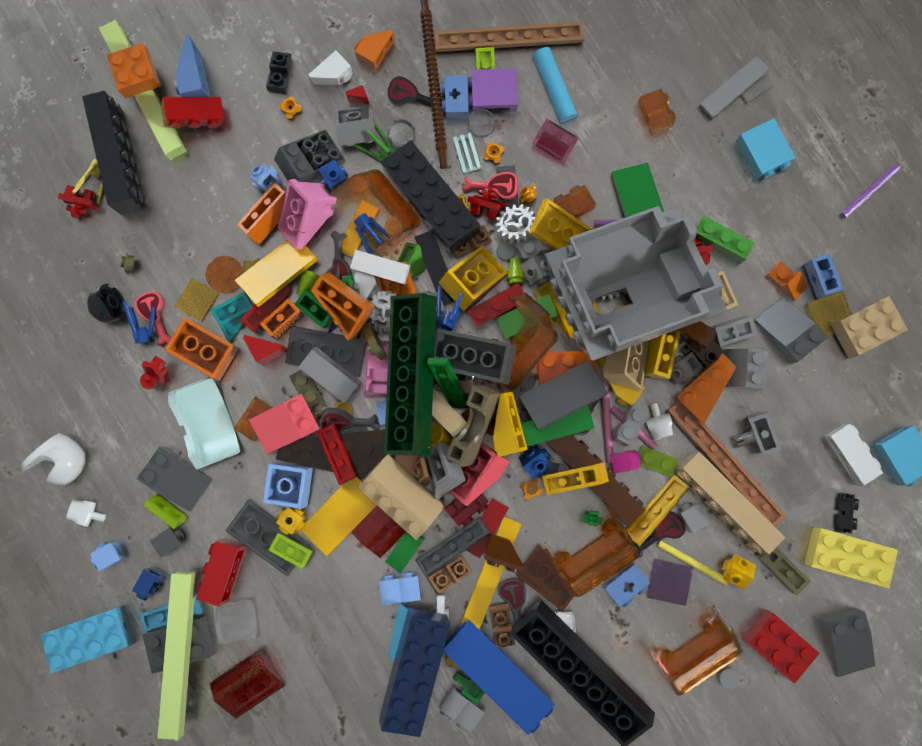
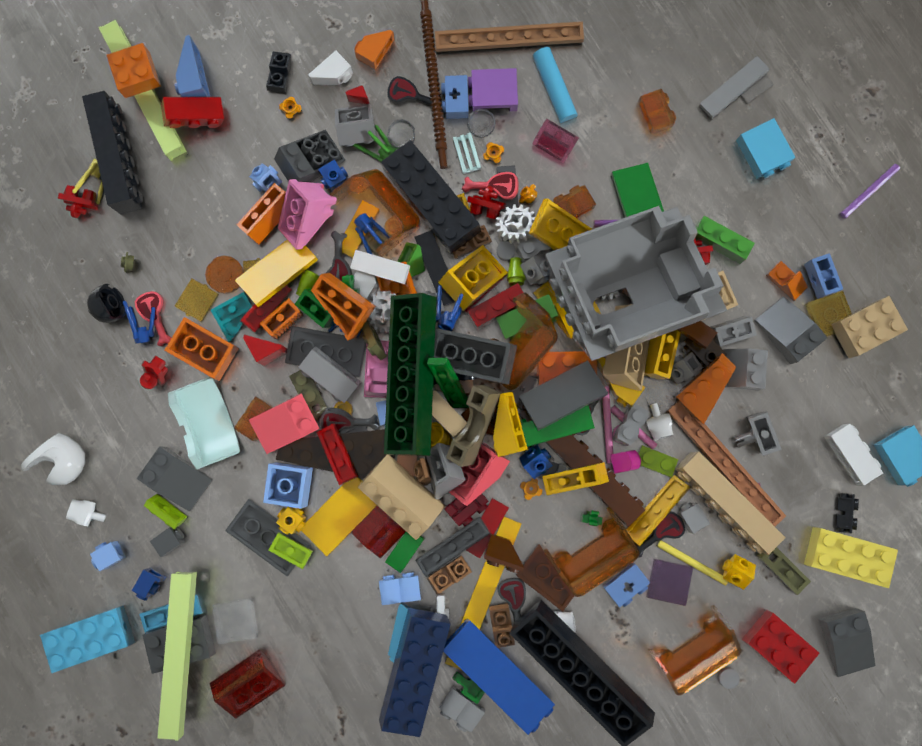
red brick [196,538,246,607] -> none
lime plate [475,47,495,70] -> none

